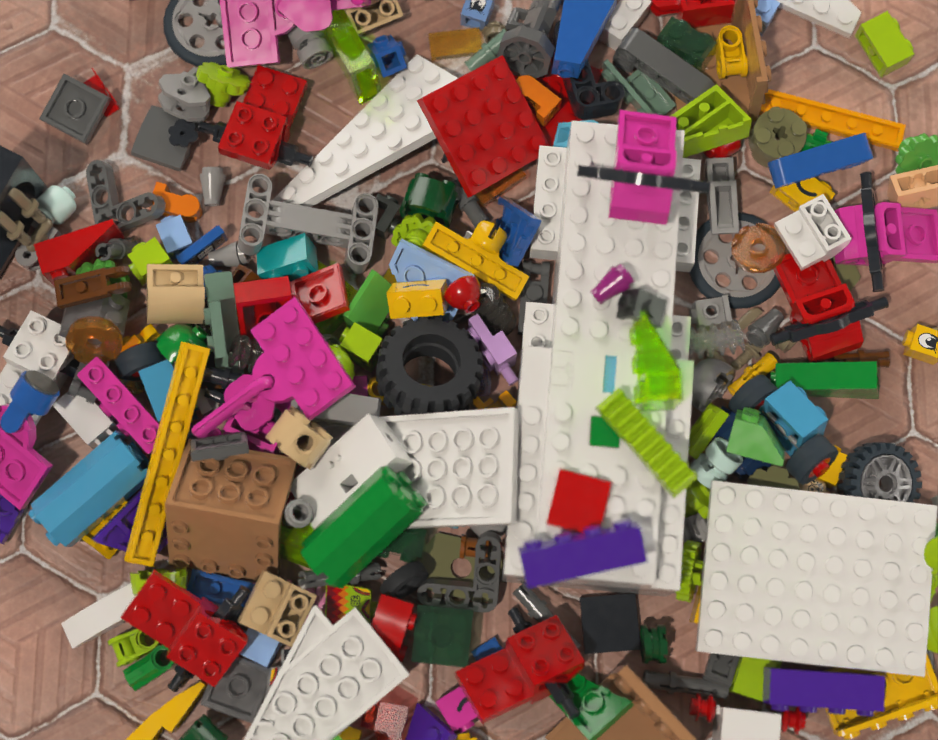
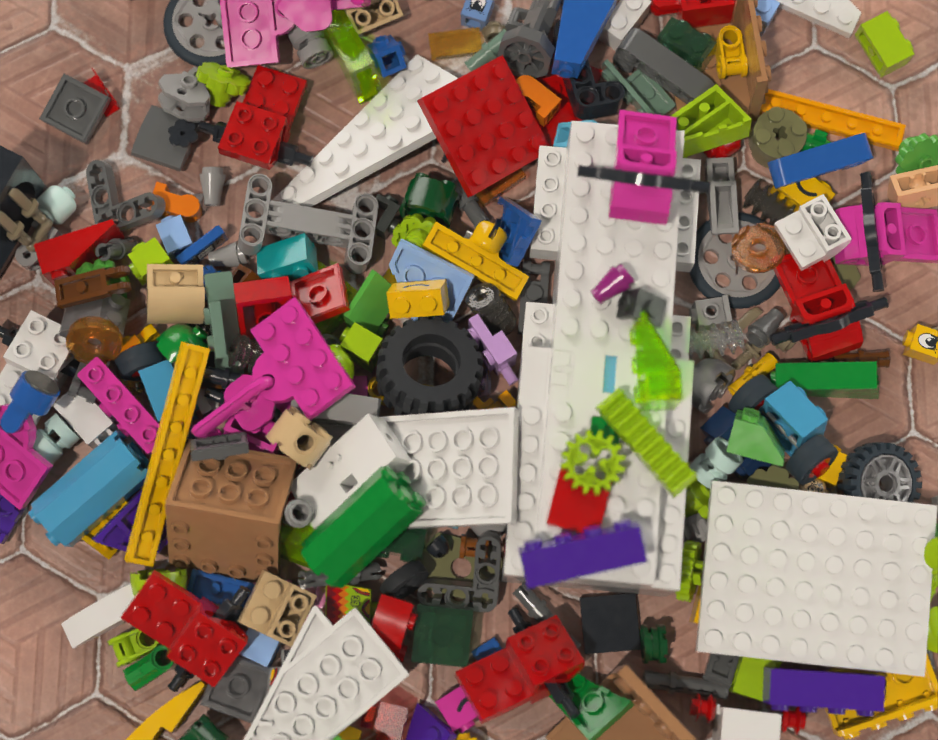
red brick [444,276,481,313] -> none
lime tile [688,403,729,460] -> none
none -> light aqua wheel [33,413,81,464]
none -> black hinge [425,534,450,559]
none -> lime gear [560,429,626,496]
none -> clear smoke piece [743,178,796,235]

